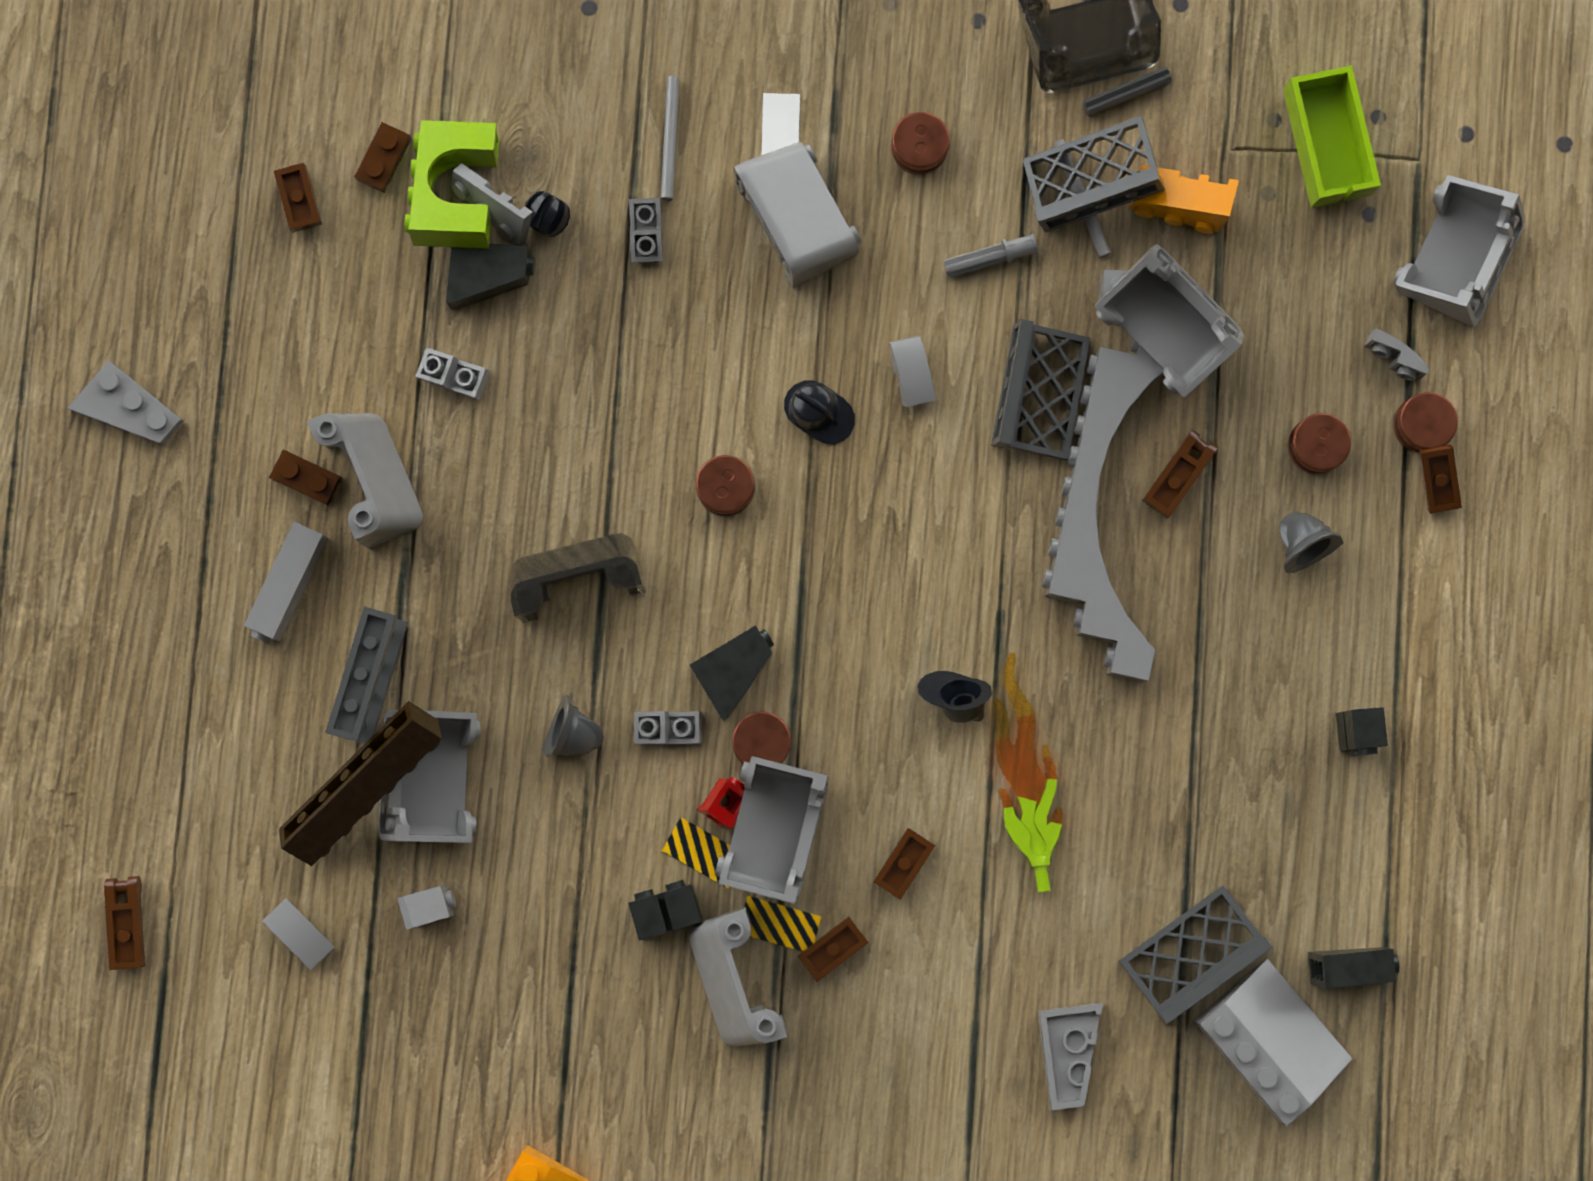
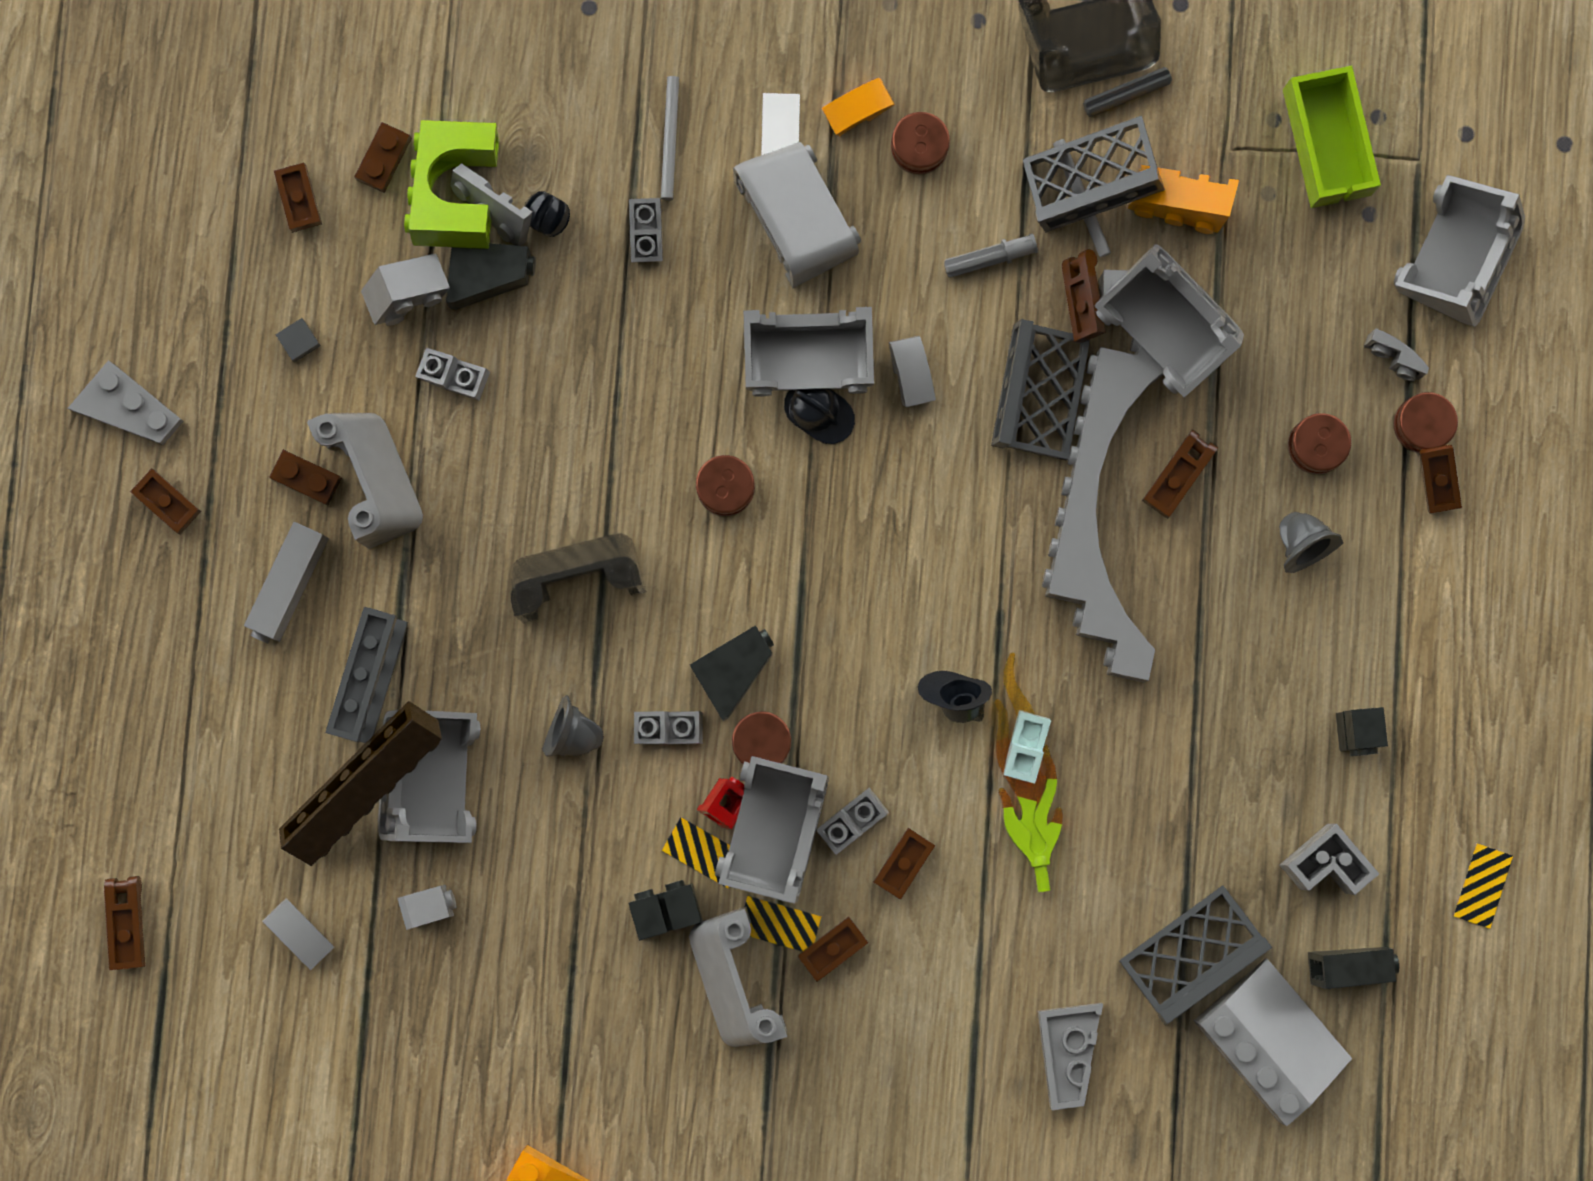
none -> reddish brown plate [130,468,201,535]
none -> dark grey tile [275,318,321,363]
none -> light grey brick [361,253,450,326]
none -> light grey windscreen [743,307,874,397]
none -> light grey slope [816,787,889,855]
none -> light orange slope [822,78,895,136]
none -> light aqua slope [1004,710,1051,784]
none -> reddish brown plate [1062,249,1106,343]
none -> light grey brick [1280,824,1379,895]
none -> sticker [1454,843,1513,929]

